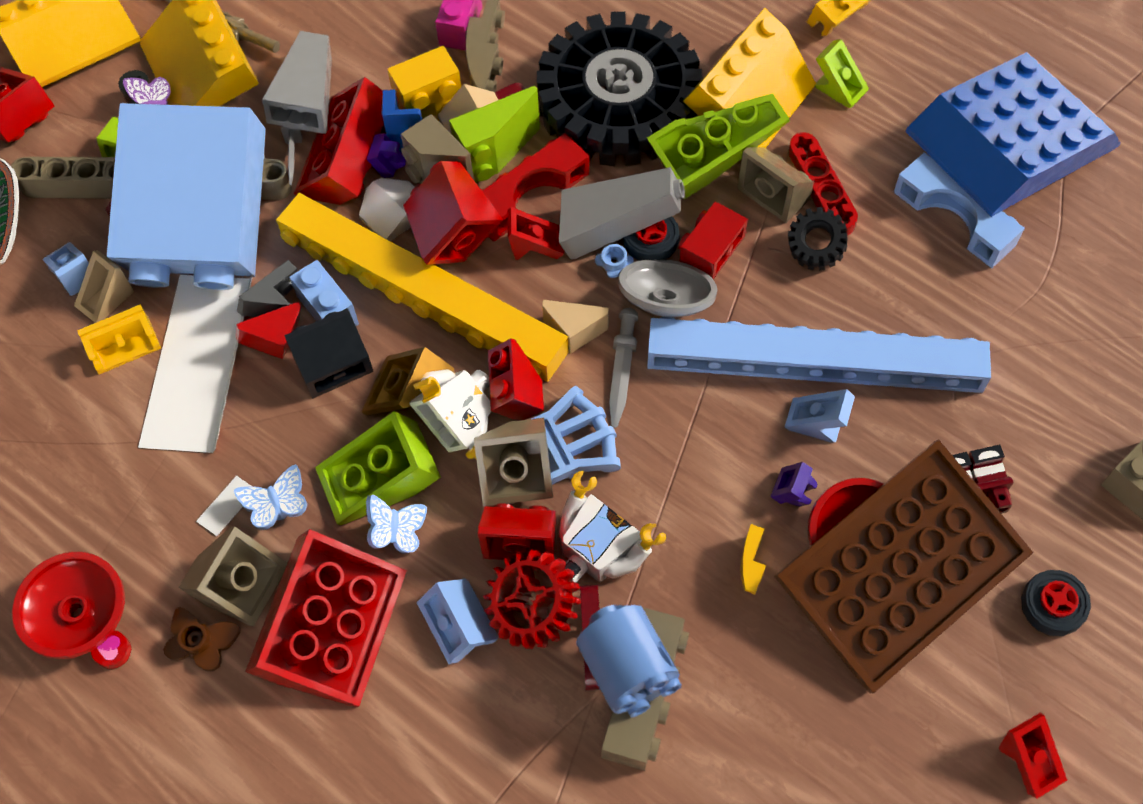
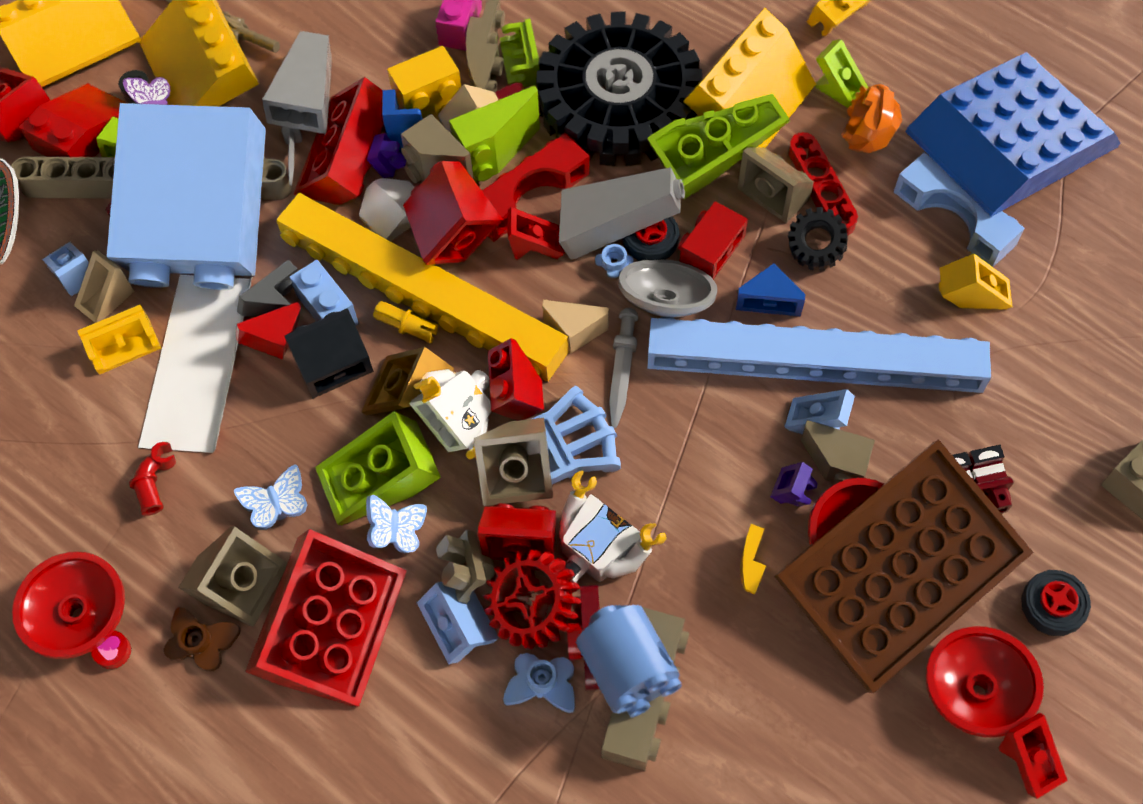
white sticker [196,476,252,536] -> none
none -> red slope [19,83,129,157]
none -> red piece [129,442,176,516]
none -> yellow axle [373,301,439,344]
none -> dark tan hips [436,529,496,604]
none -> lime hinge [500,19,539,87]
none -> light blue animal [503,653,575,713]
none -> red tile [567,622,583,660]
none -> blue slope [736,263,805,317]
none -> dark tan slope [801,420,875,484]
none -> orange helmet [841,84,902,154]
none -> red dish [926,626,1044,738]
none -> yellow slope [939,254,1012,309]

